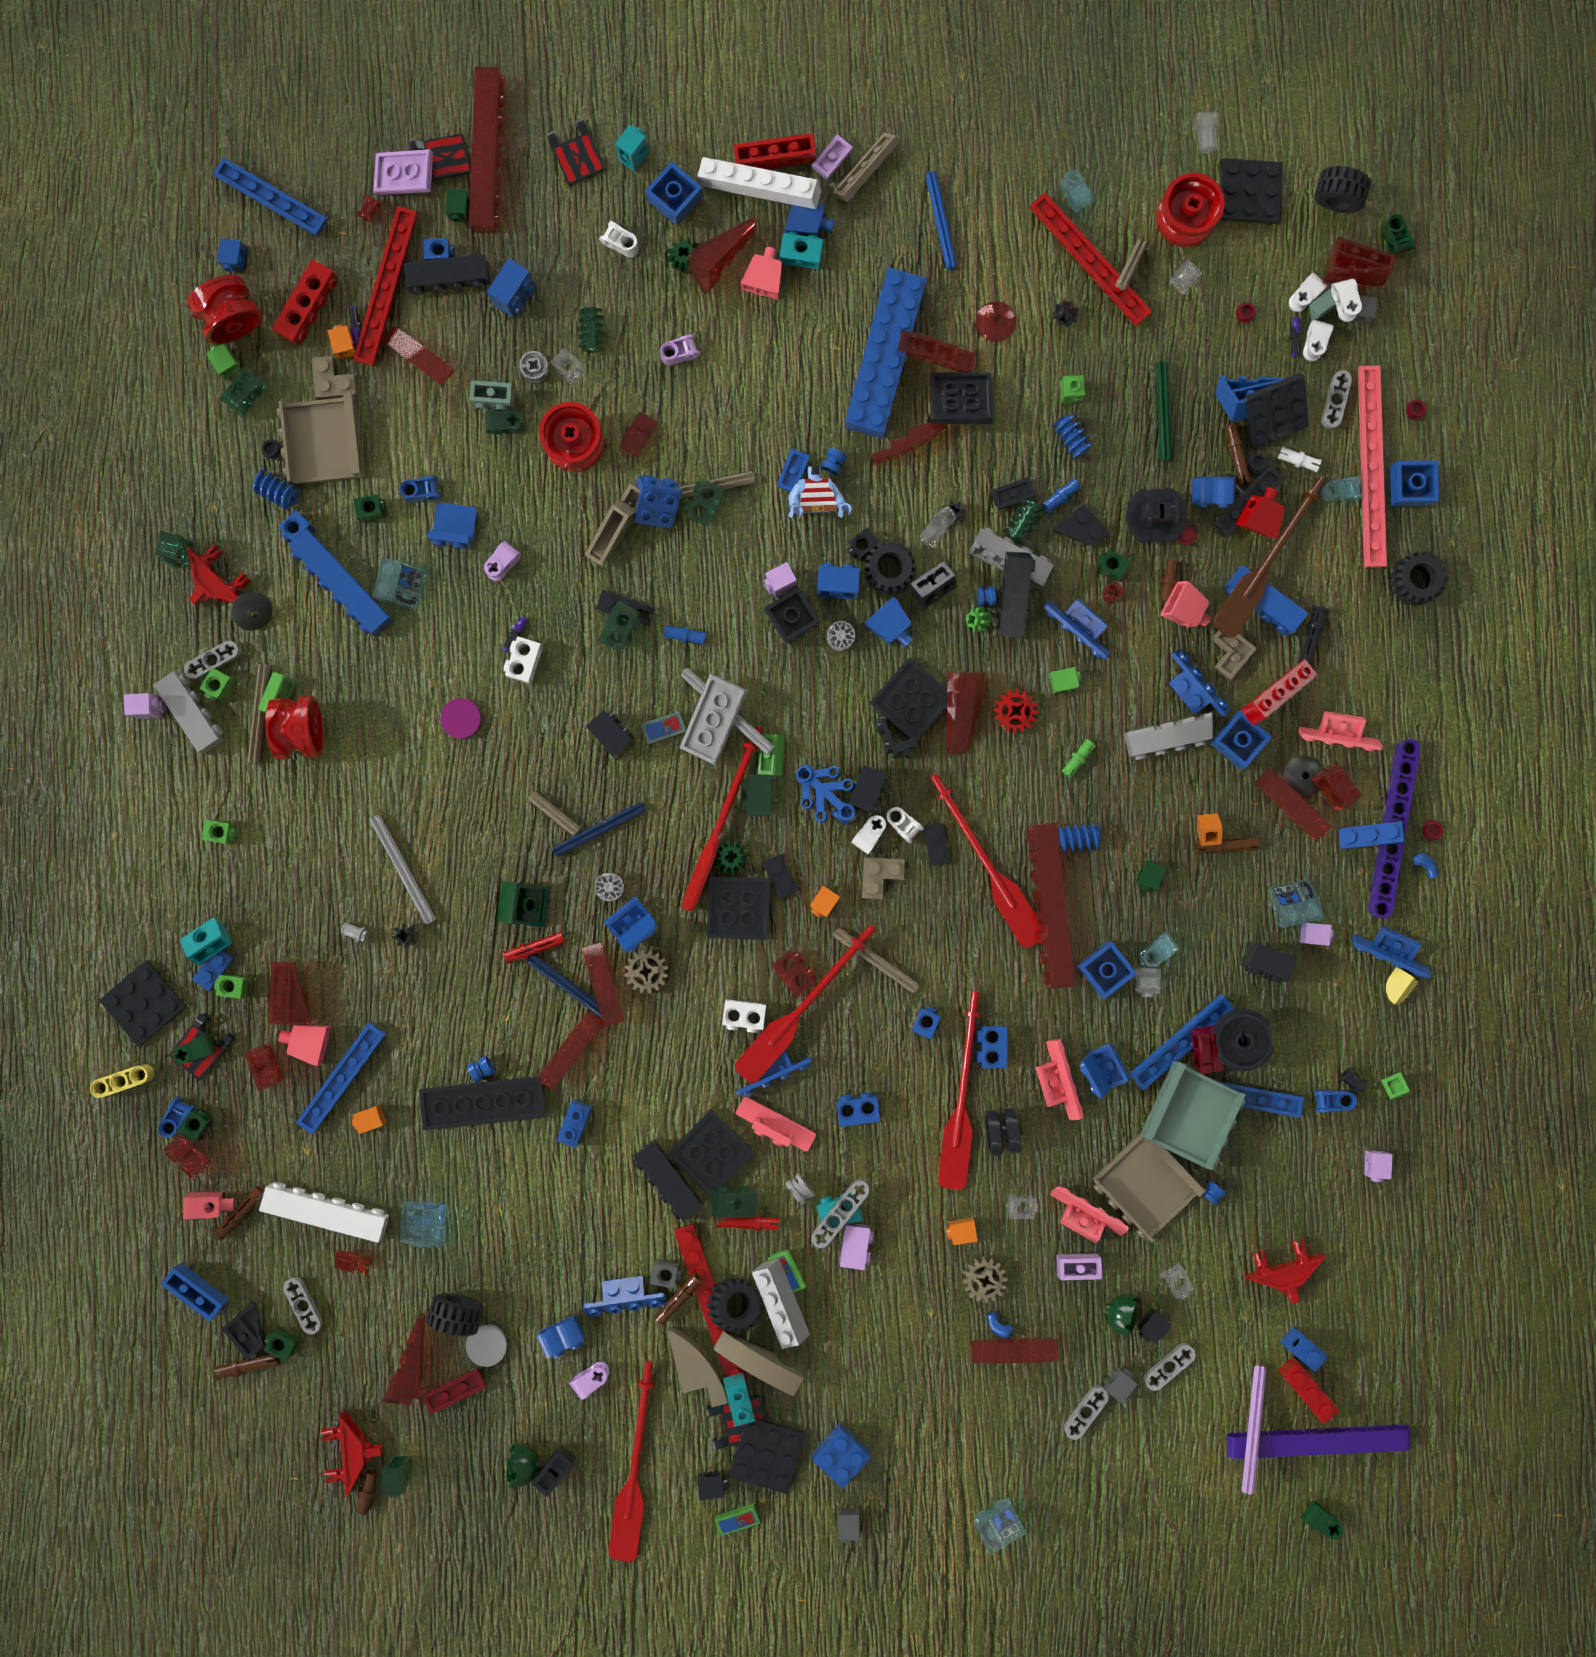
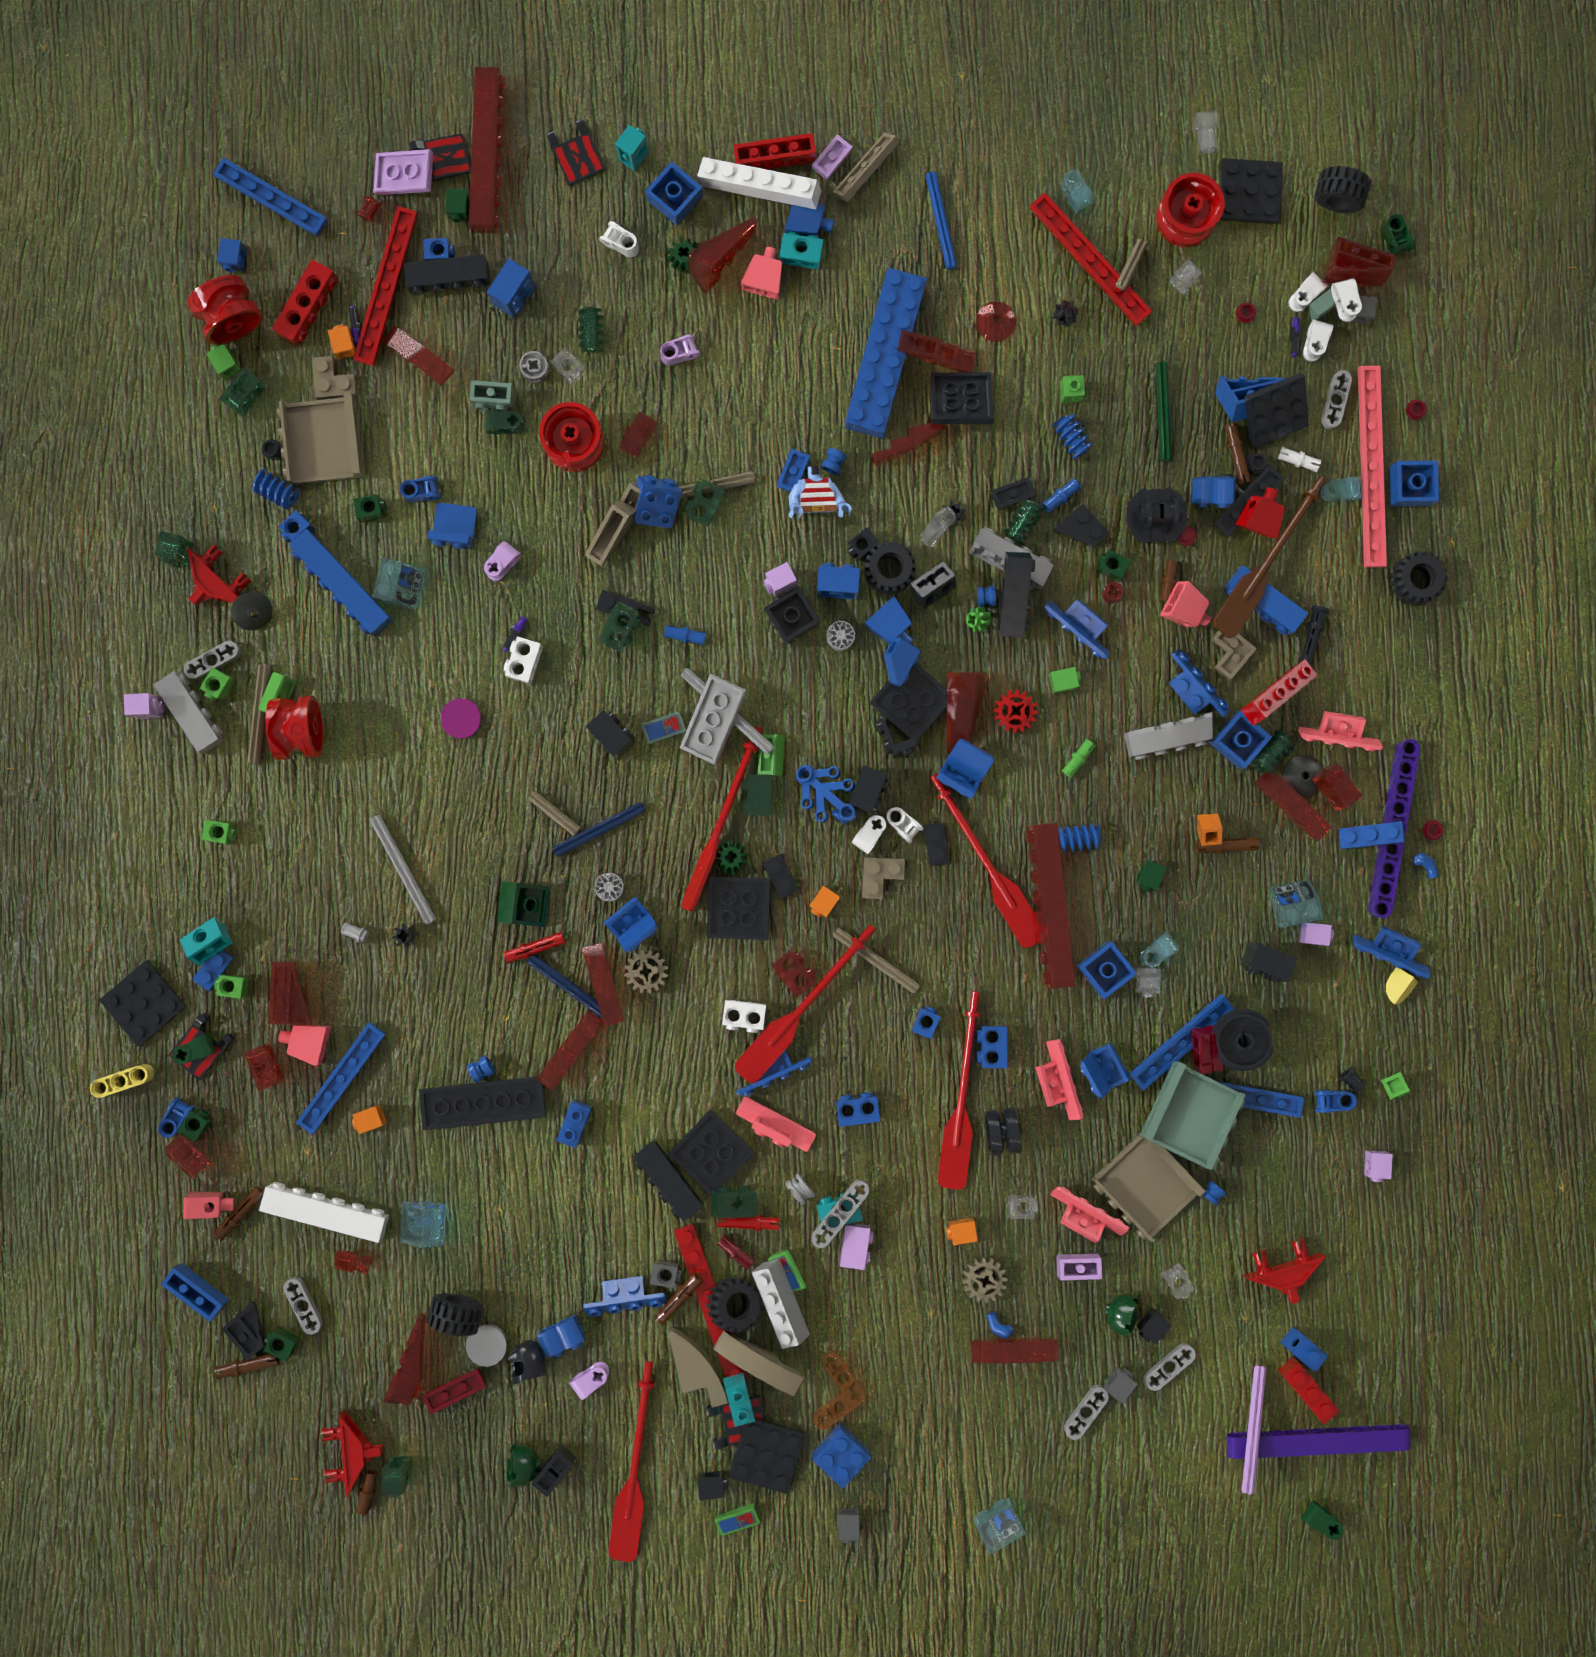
none -> black piece [507,1340,546,1385]
none -> dark red axle [716,1234,754,1270]
none -> clear orange beam [813,1351,865,1430]
none -> blue slope [884,638,920,686]
none -> blue bracket [936,739,994,799]
none -> clear green piece [1251,730,1294,775]

